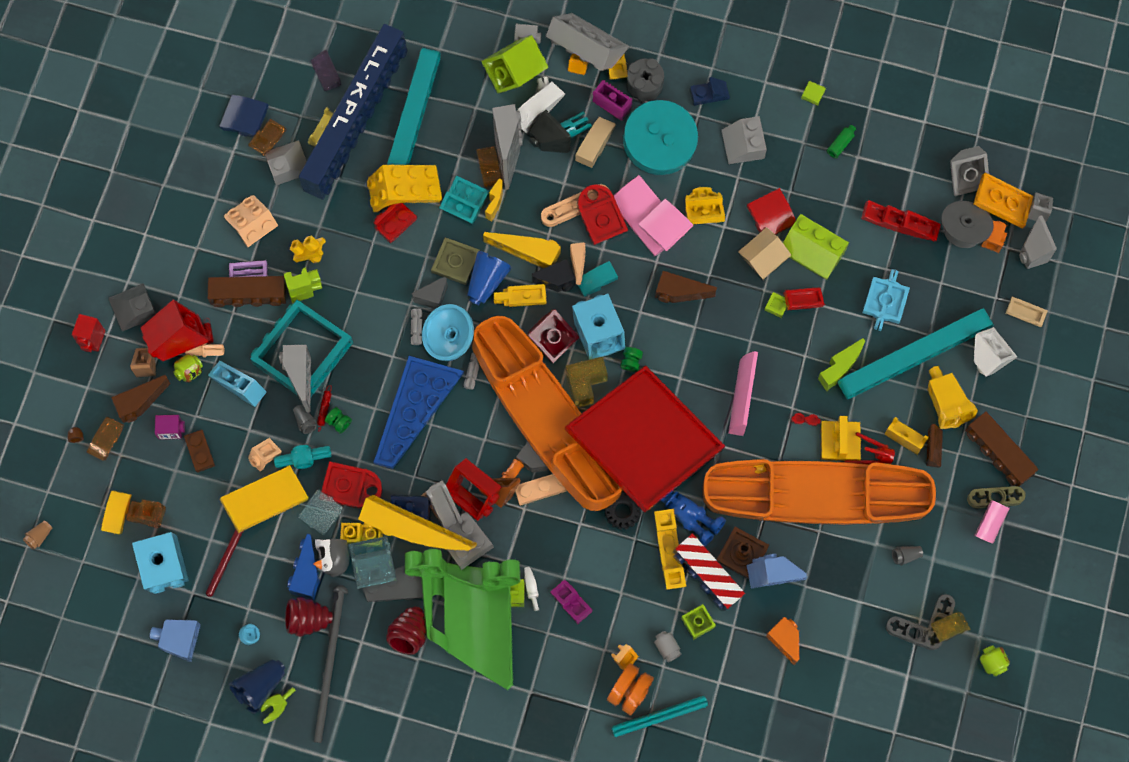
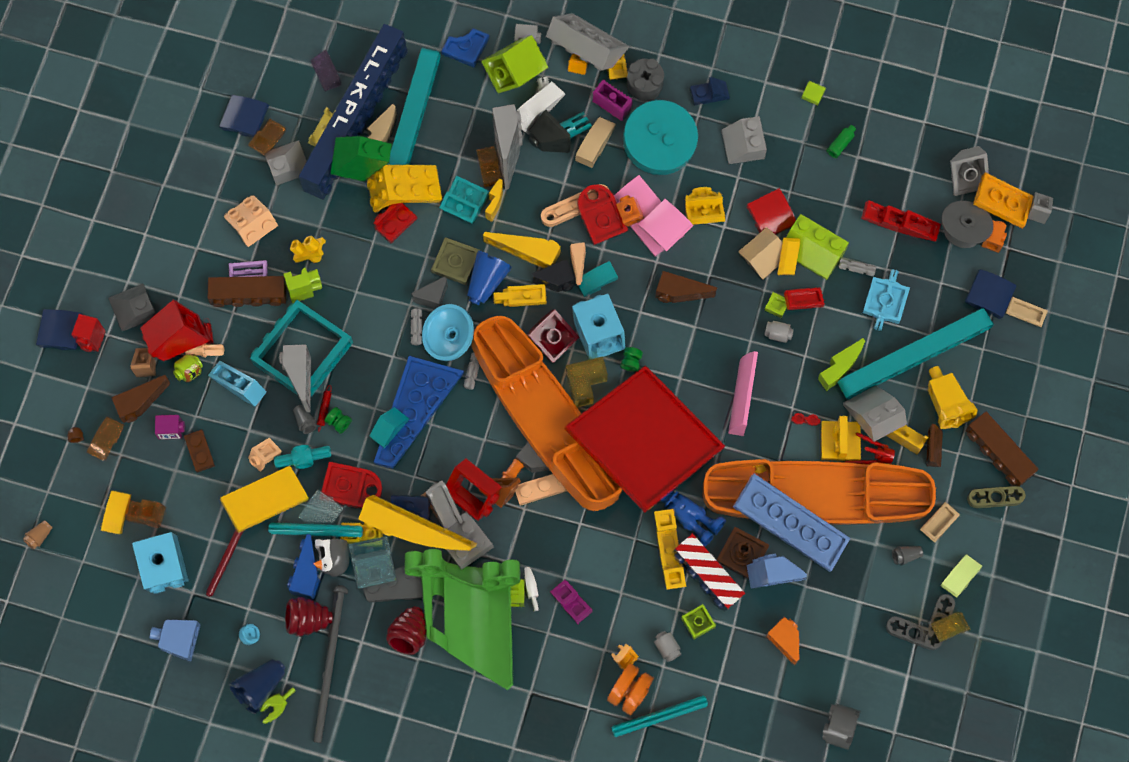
black tyre [605,492,641,530] -> none
white slope [974,327,1017,377] -> none
bright pink brick [975,500,1010,544] -> none
lime head [980,645,1010,676] -> none
light grey slope [1020,215,1057,269] -> none
none -> dark blue slope [36,309,83,350]
none -> teal axle [268,523,363,537]
none -> green slope [331,136,392,181]
none -> tan slope [367,104,397,142]
none -> teal slope [369,407,409,449]
none -> blue tile [441,28,490,67]
none -> orange brick [616,195,644,227]
none -> medium blue tile [733,474,850,572]
none -> light grey brick [765,321,794,343]
none -> yellow tile [777,238,800,275]
none -> dark grey brick [822,704,860,750]
none -> light grey axle [839,258,876,276]
none -> light grey slope [843,386,907,442]
none -> tan tile [920,502,960,543]
none -> yellowish green slope [941,554,982,598]
none -> dark blue slope [965,269,1017,319]

